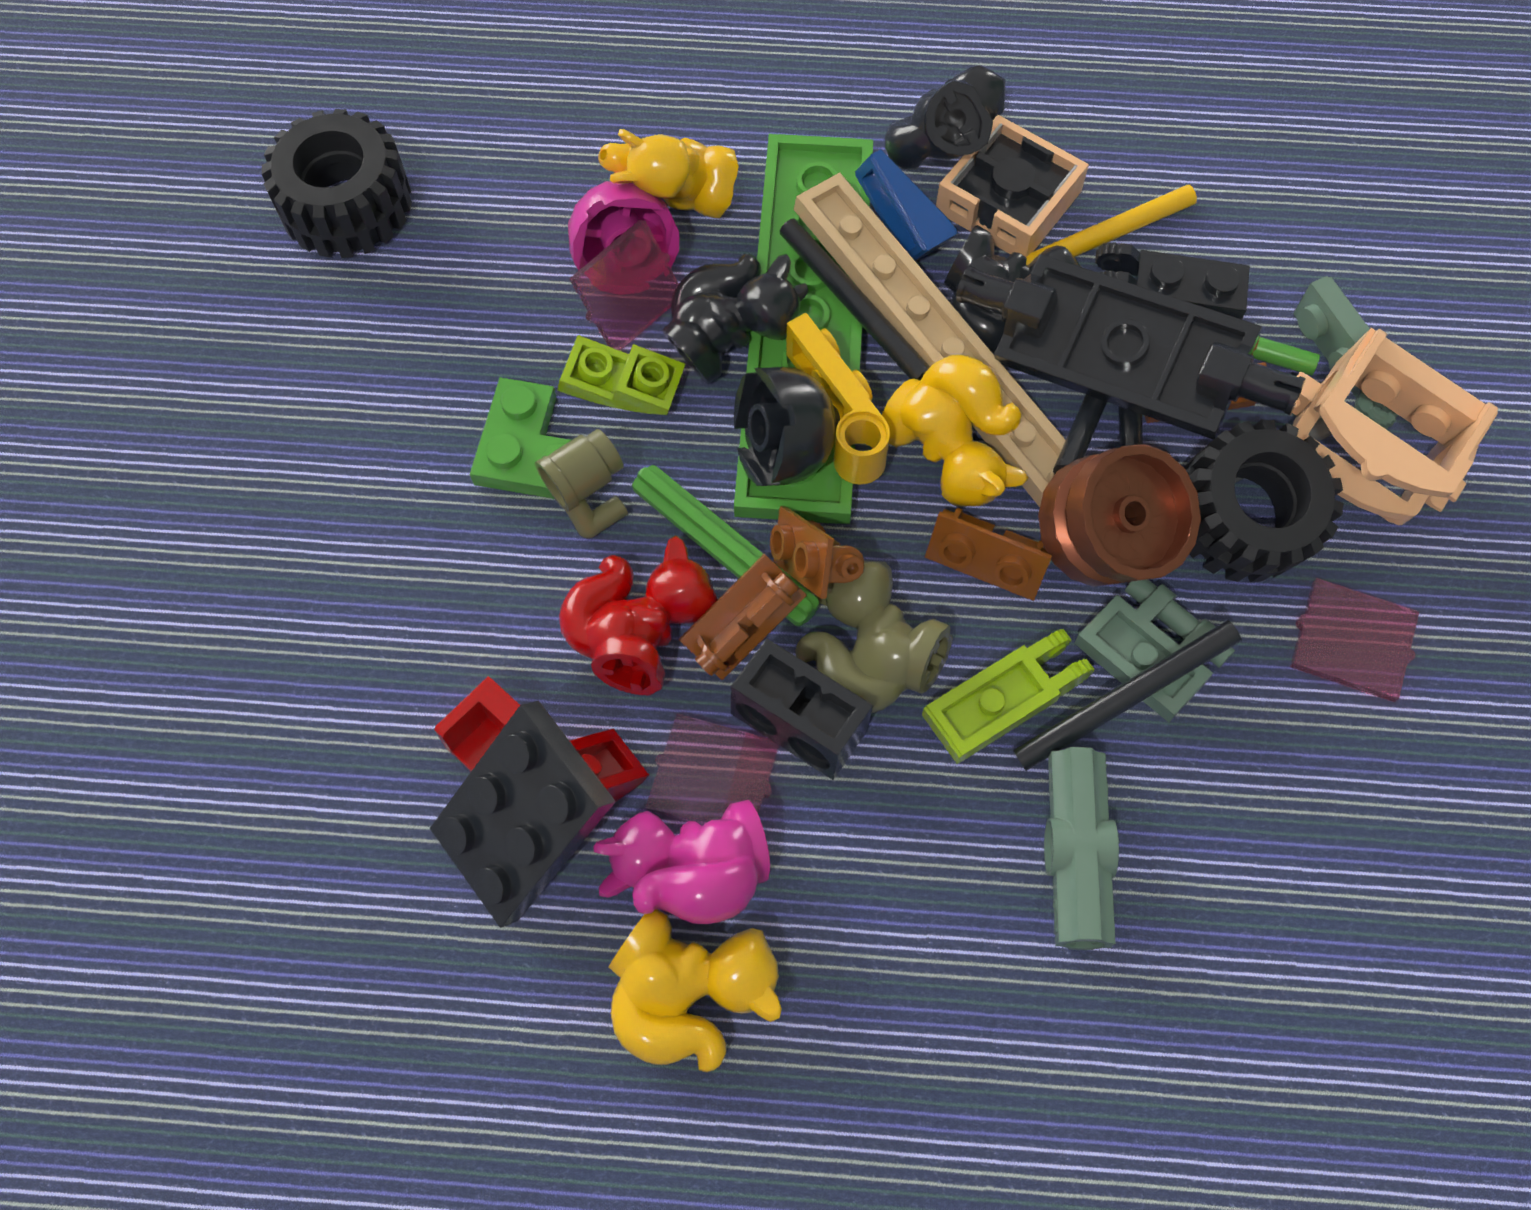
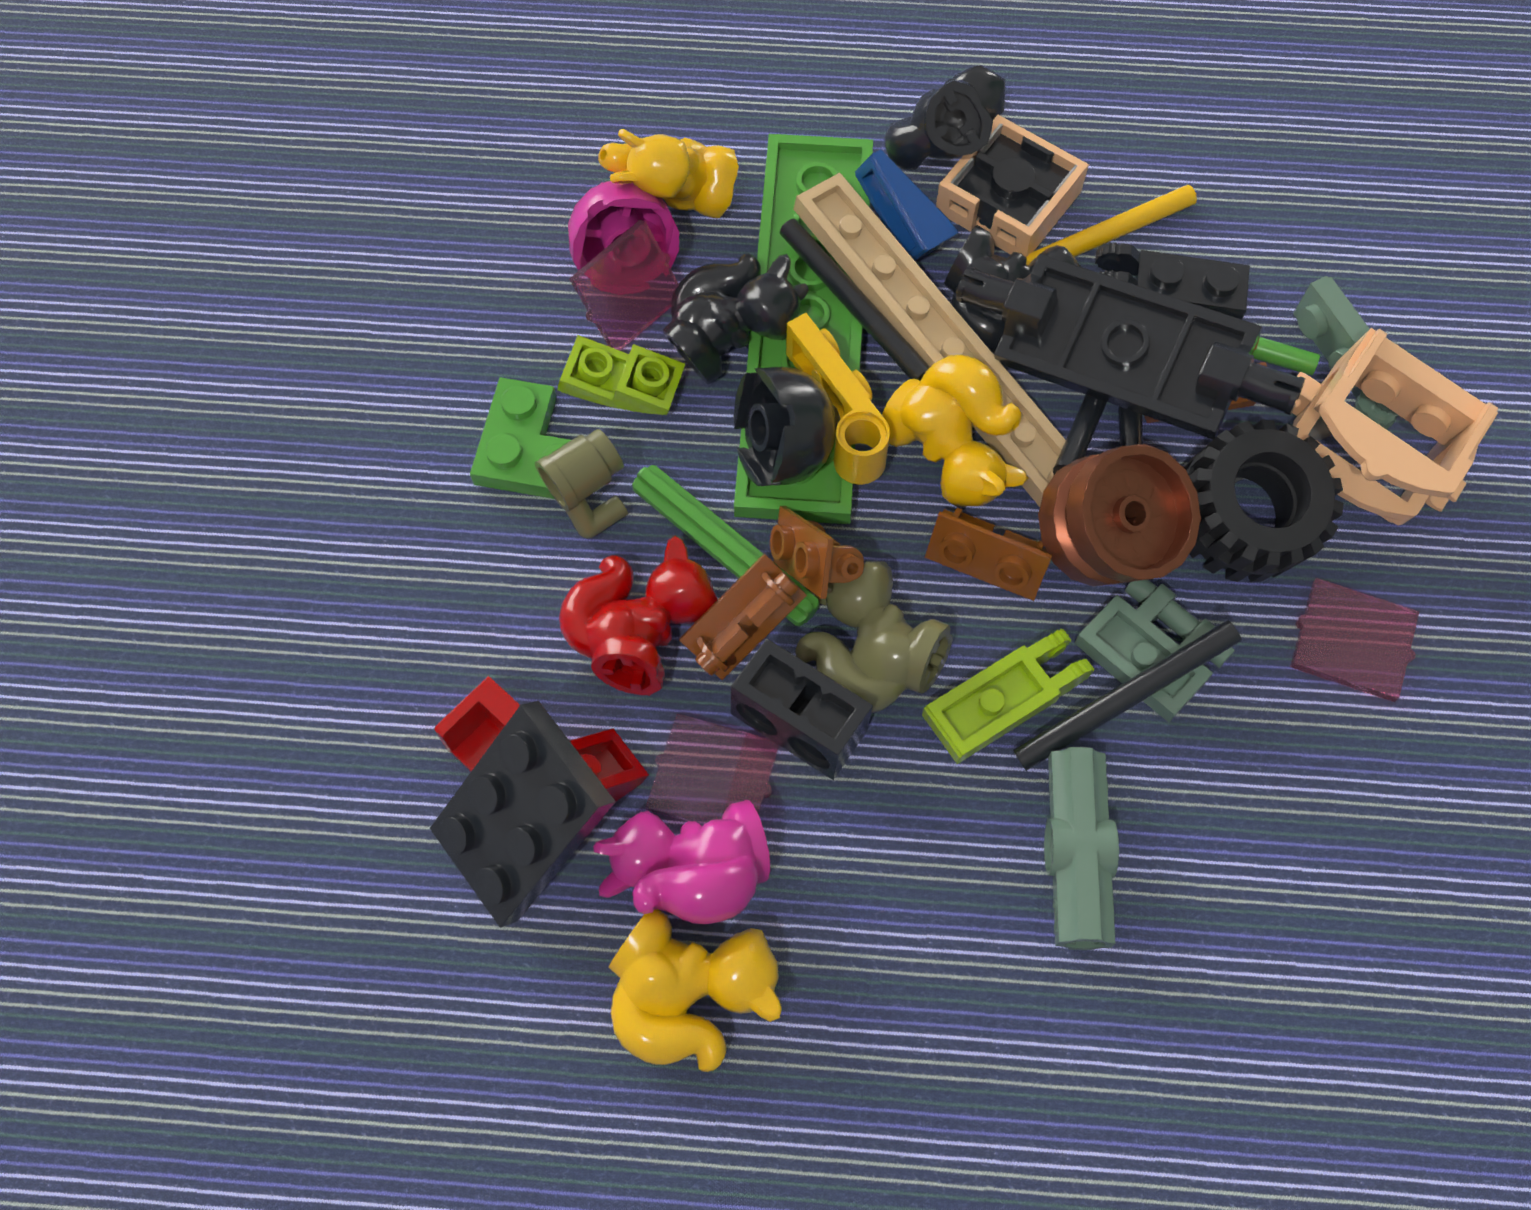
black tyre [261,109,412,258] -> none

